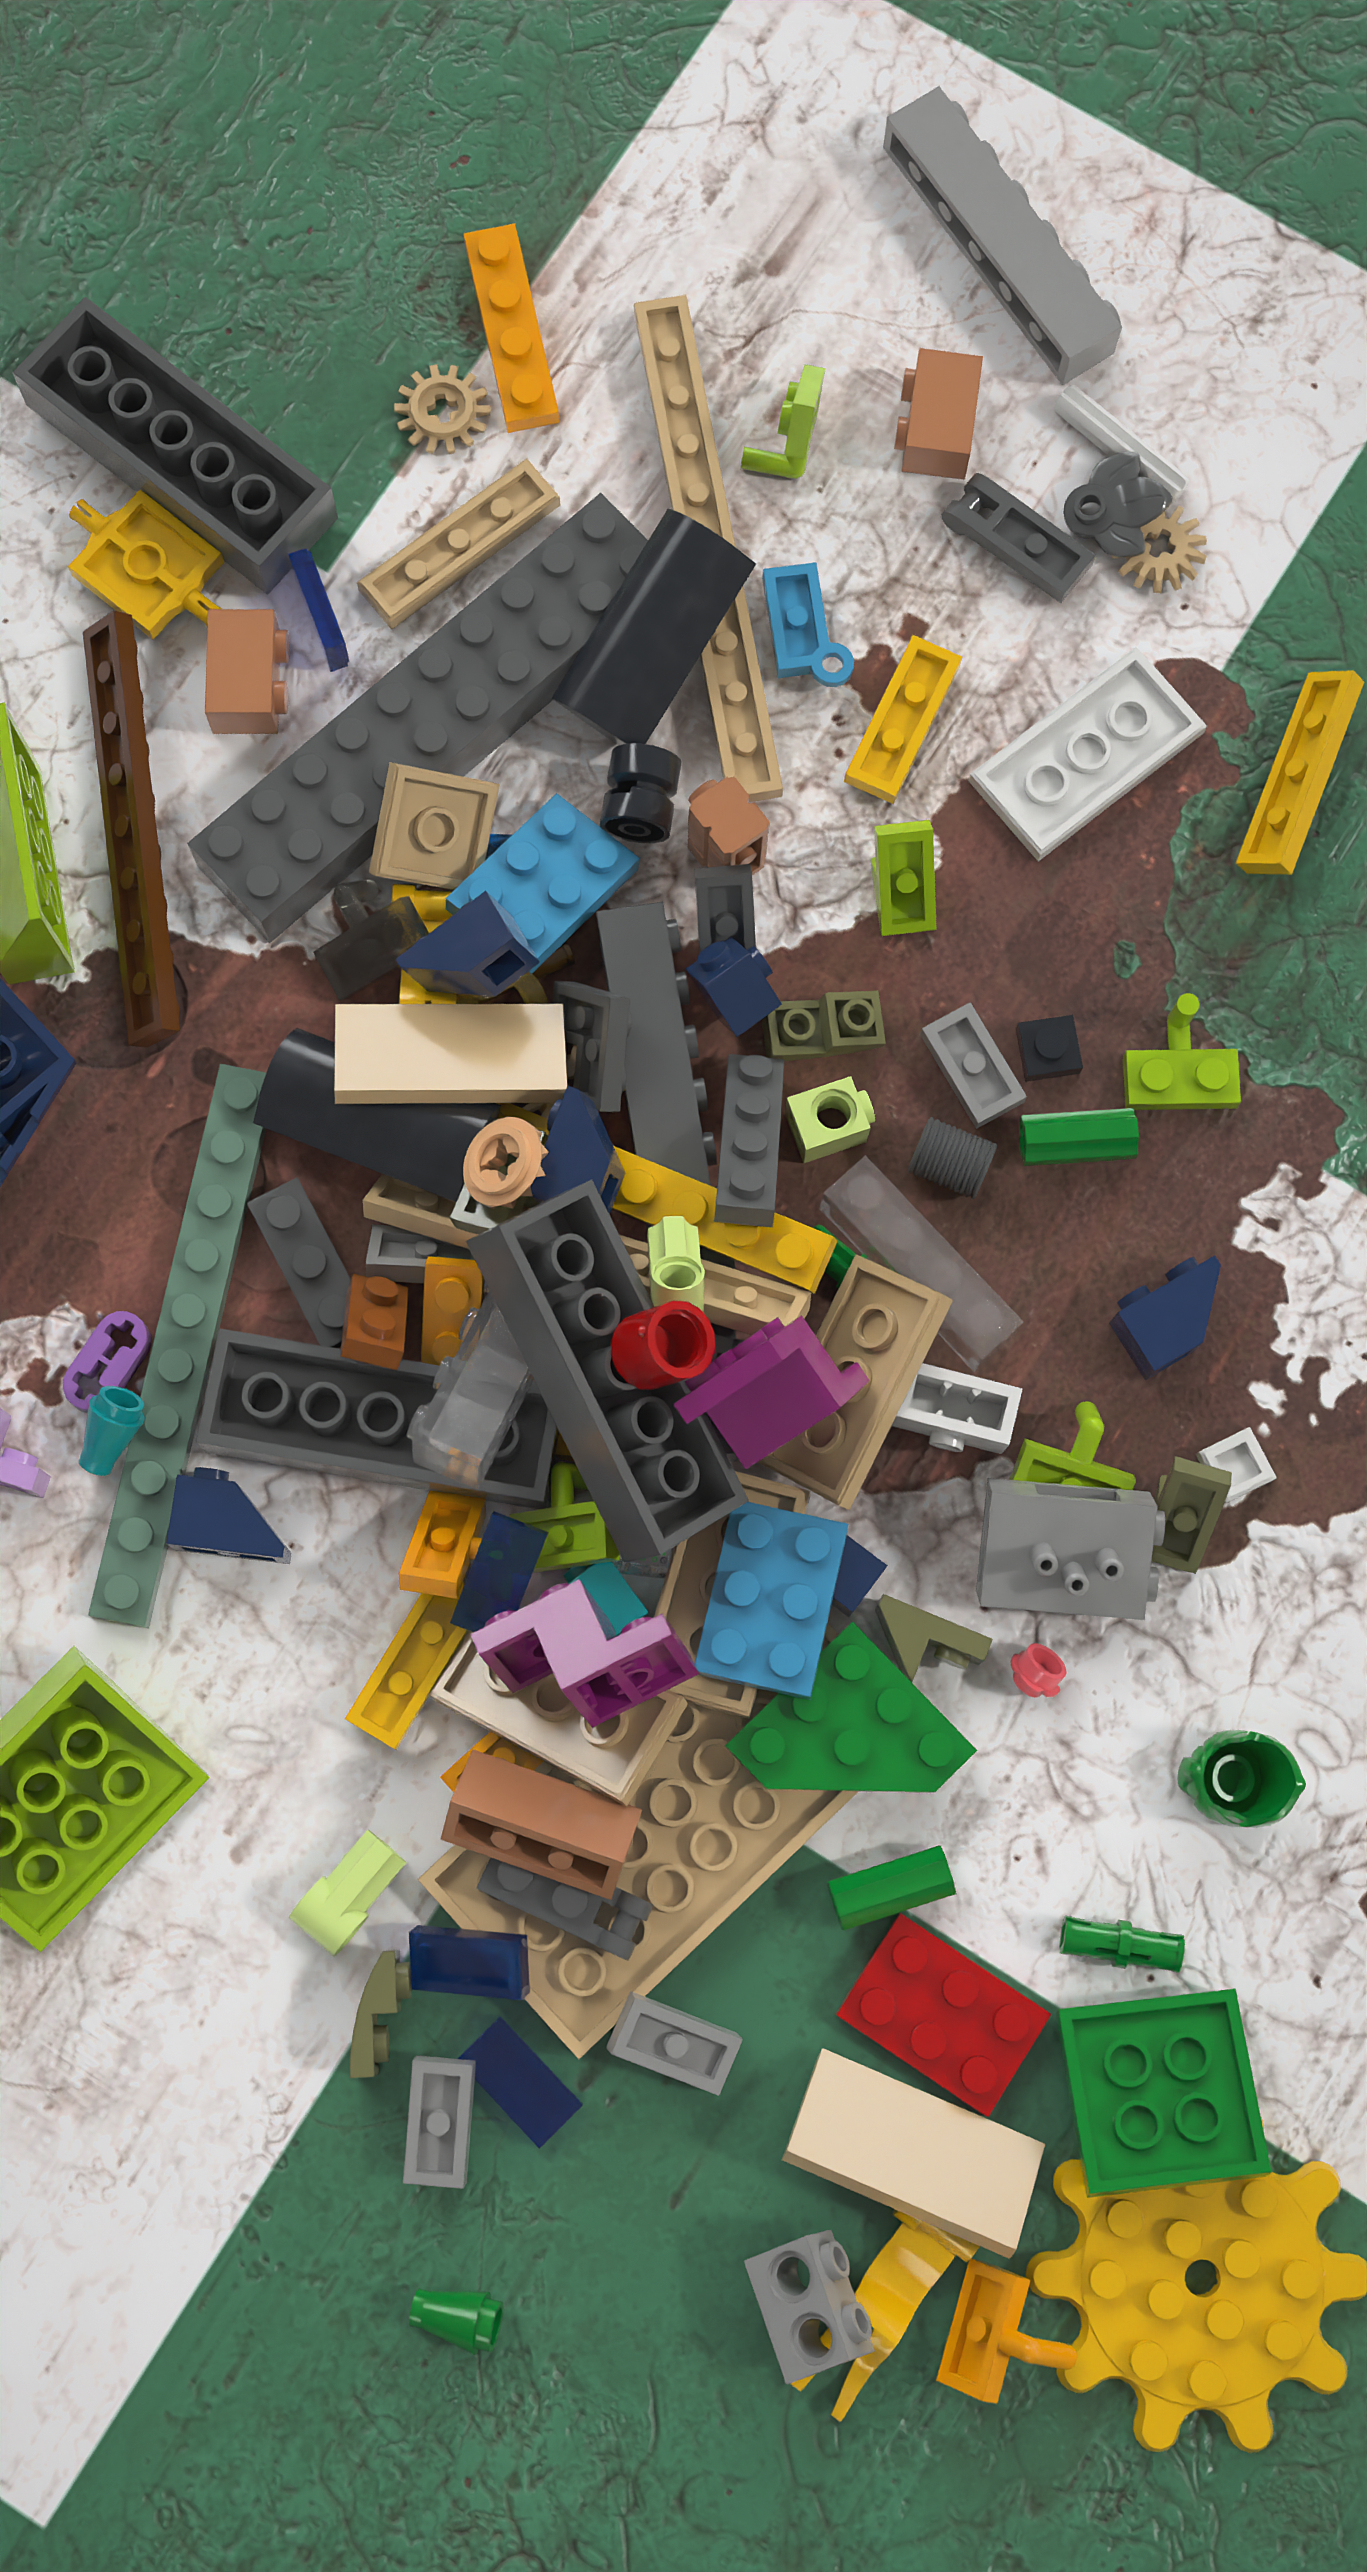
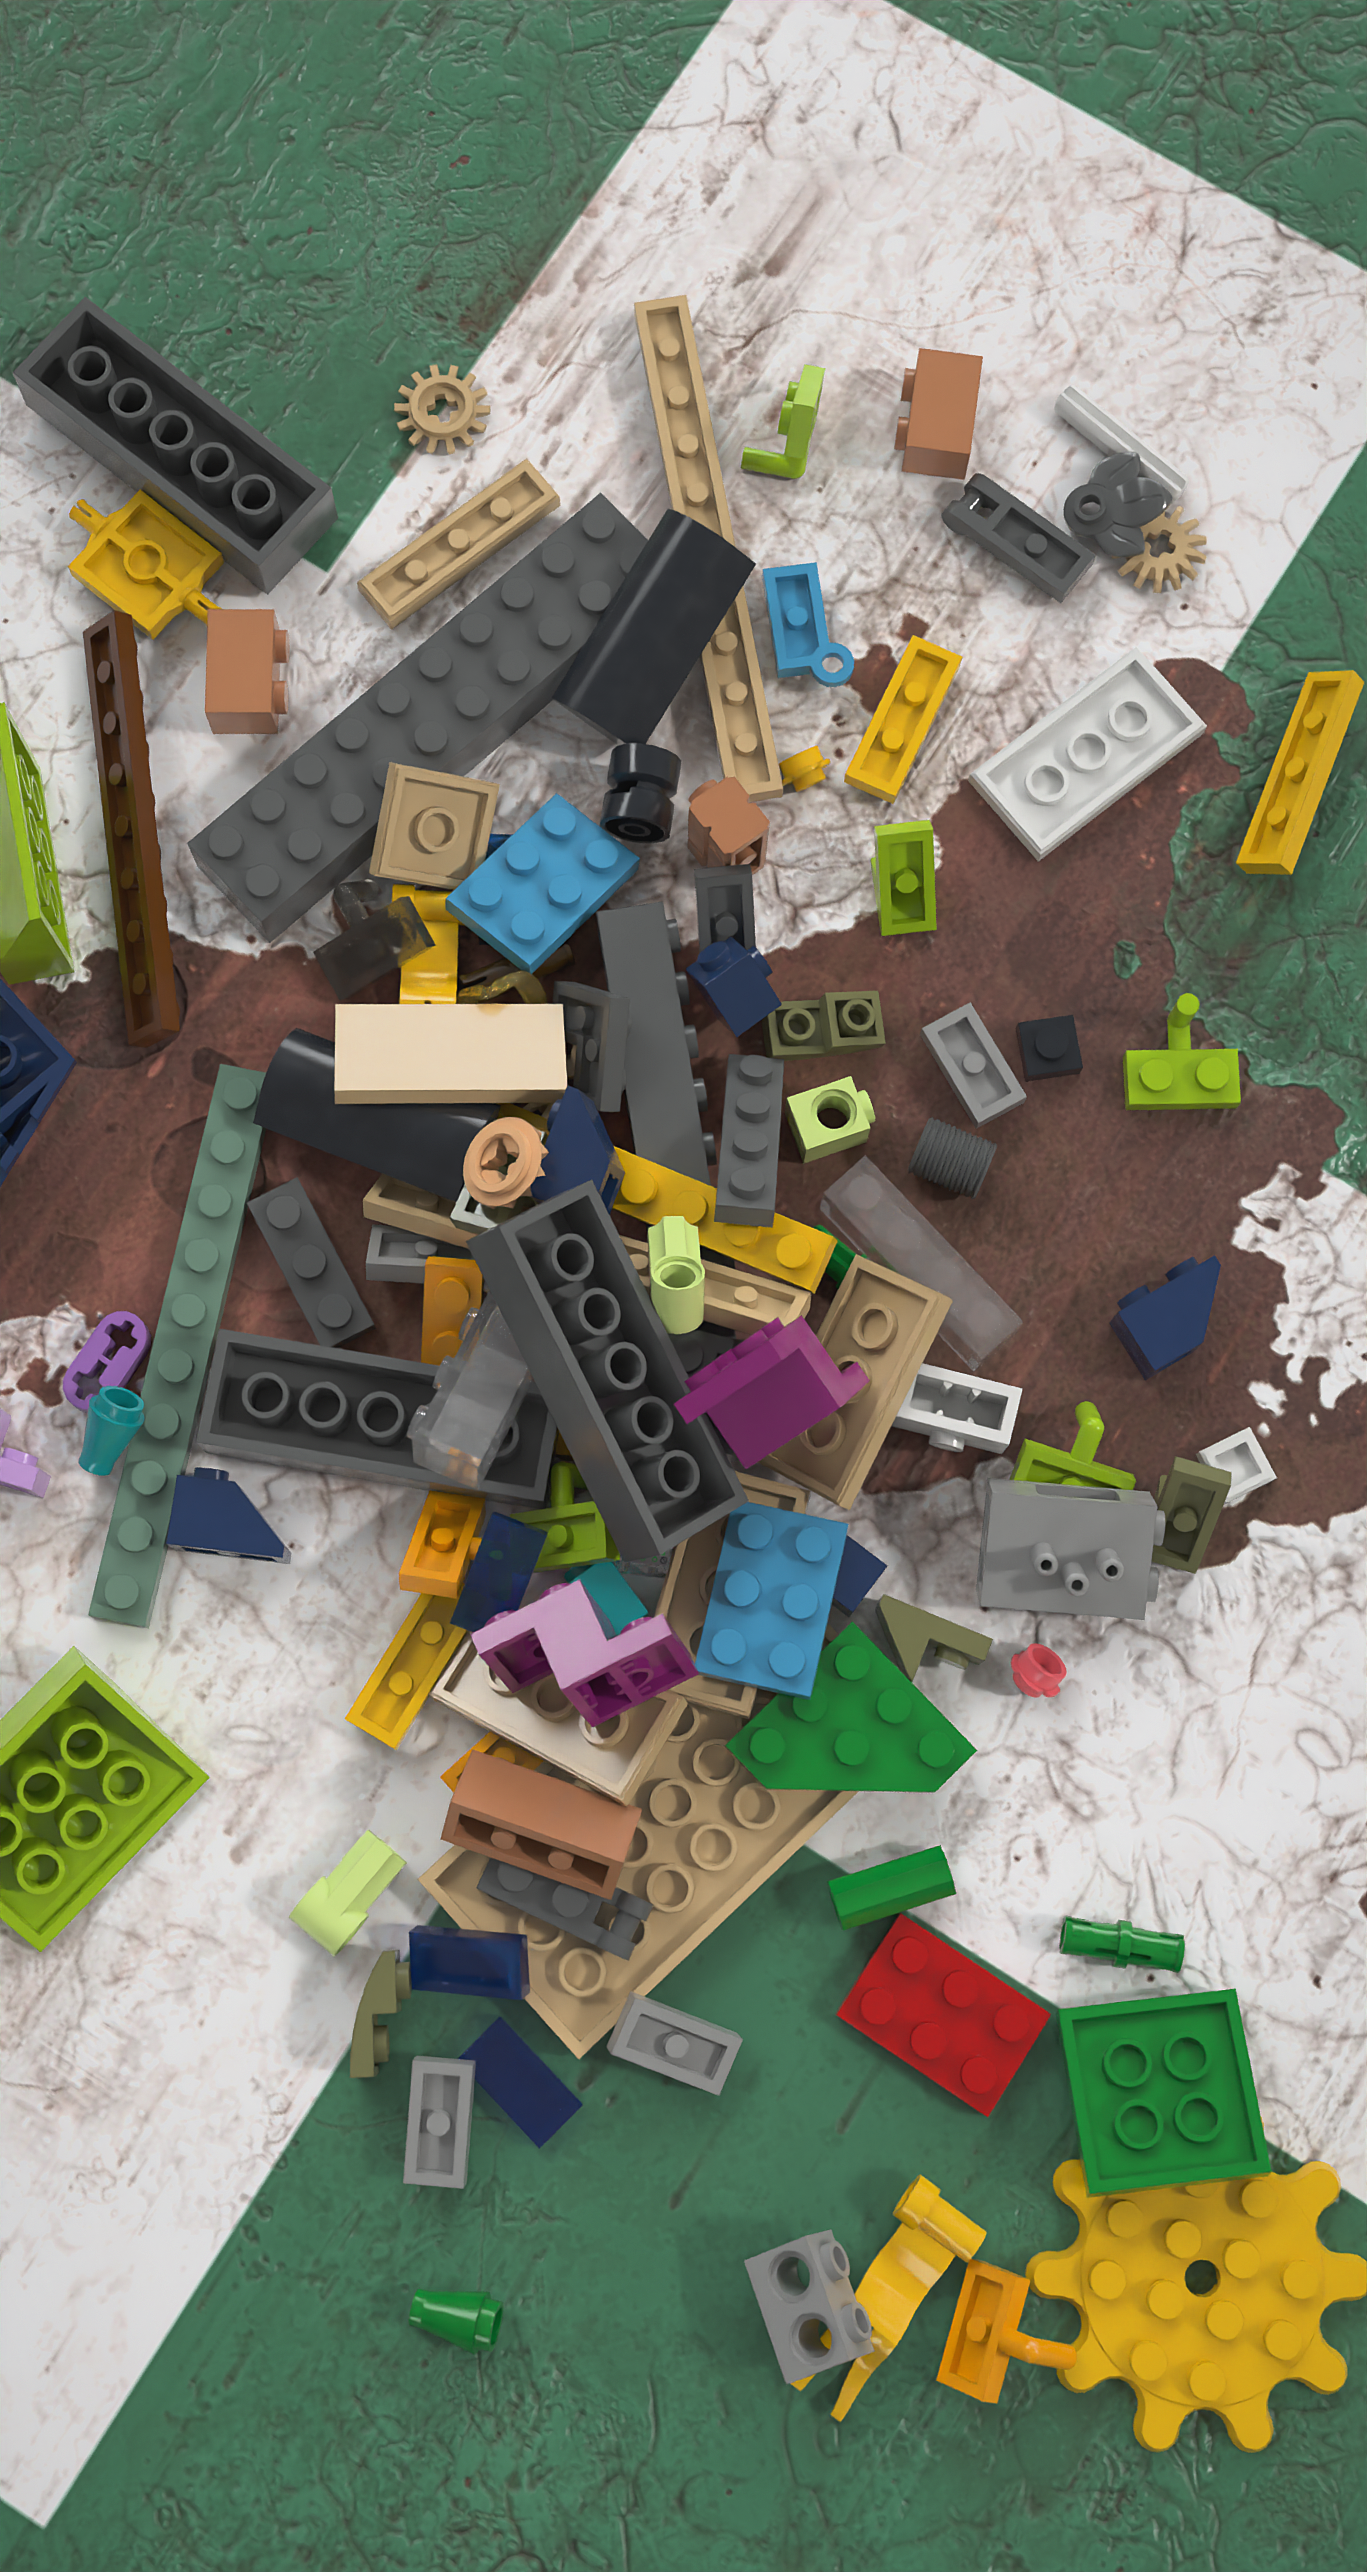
clear blue tile [288,548,350,672] -> none
dark orange plate [340,1273,408,1370] -> none
dark blue slope [396,890,540,996] -> none
light orange plate [463,223,560,433] -> none
red piece [611,1300,715,1390] -> none
tan tile [782,2048,1045,2259] -> none
light grey brick [883,86,1122,386] -> none
green axle [1019,1108,1139,1166] -> none
green hair [1177,1730,1306,1828] -> none
none -> yellow plate [778,745,831,792]

